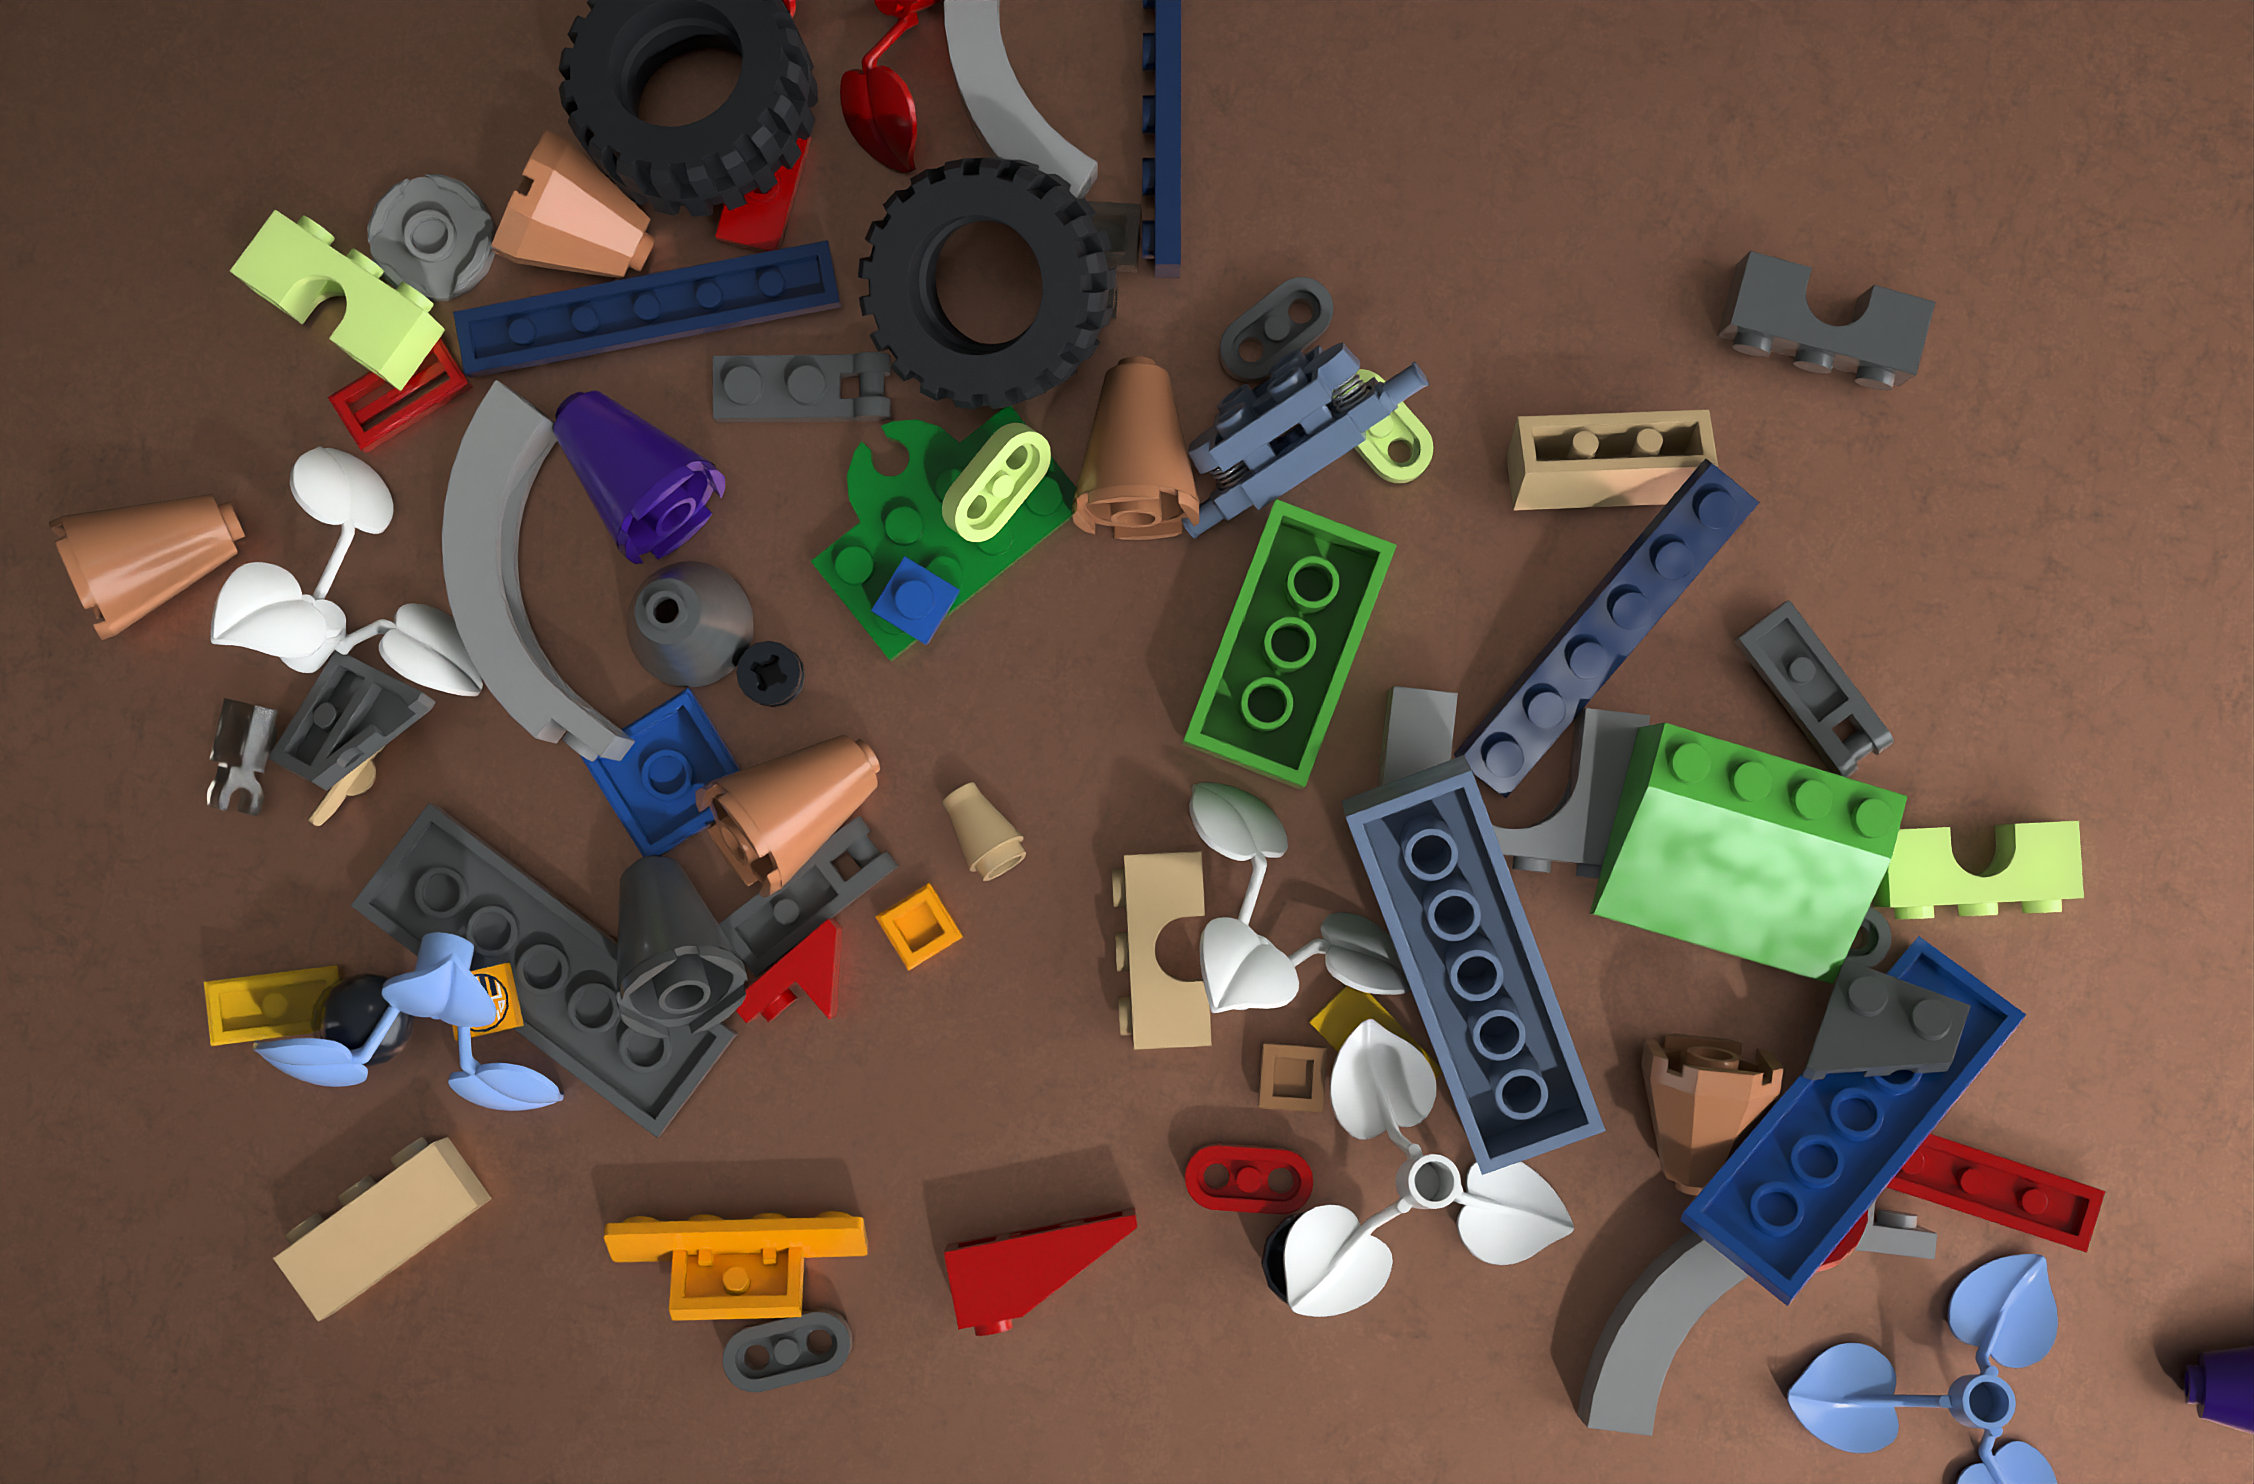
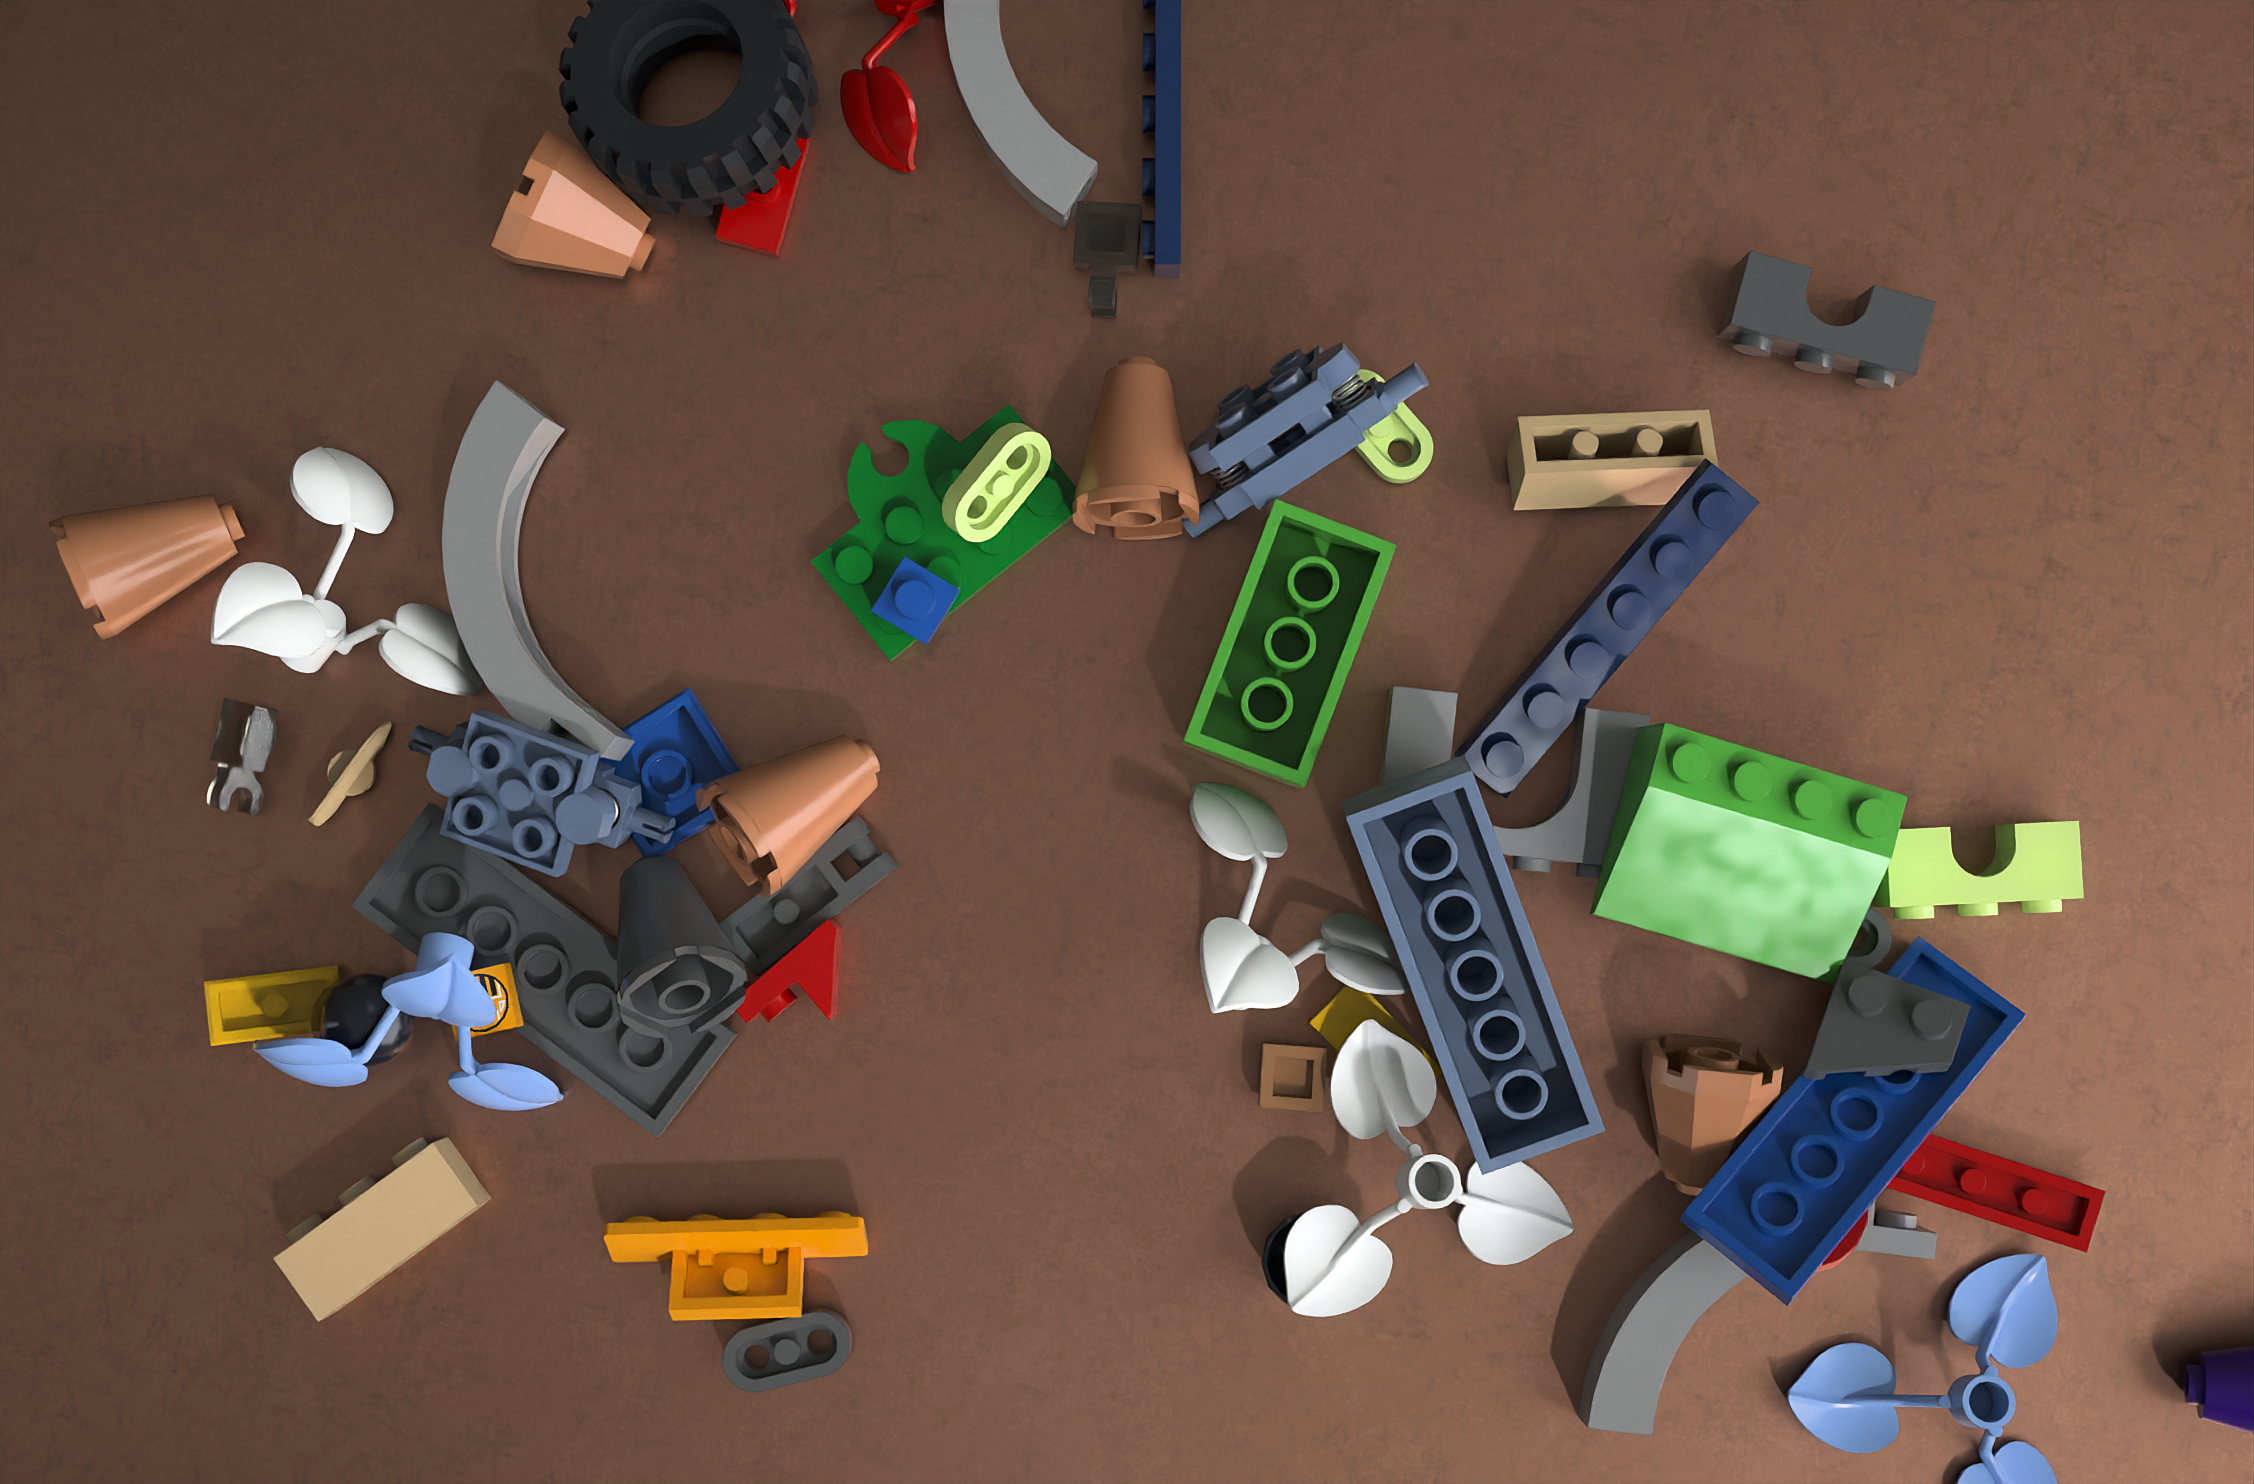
yellowish green arch [230,210,445,391] -> none
dark grey wing [268,650,436,791] -> none
red tile [328,336,473,454] -> none
light grey tile [367,174,496,302] -> none
dark blue plate [453,240,842,378] -> none
dark purple cone [553,391,725,564] -> none
dark grey cone [627,561,754,687] -> none
dark grey plate [713,352,891,423] -> none
black wheel [736,641,806,708] -> none
black tyre [858,157,1116,410] -> none
light orange tile [875,883,964,971] -> none
tan cone [942,782,1027,881] -> none
red slope [944,1207,1138,1336] -> none
tan arch [1112,851,1212,1050] -> none
red plate [1184,1143,1313,1215] -> none
dark grey plate [1219,277,1333,383] -> none
dark grey plate [1734,600,1894,778] -> none
none -> sand blue piece [408,709,676,878]

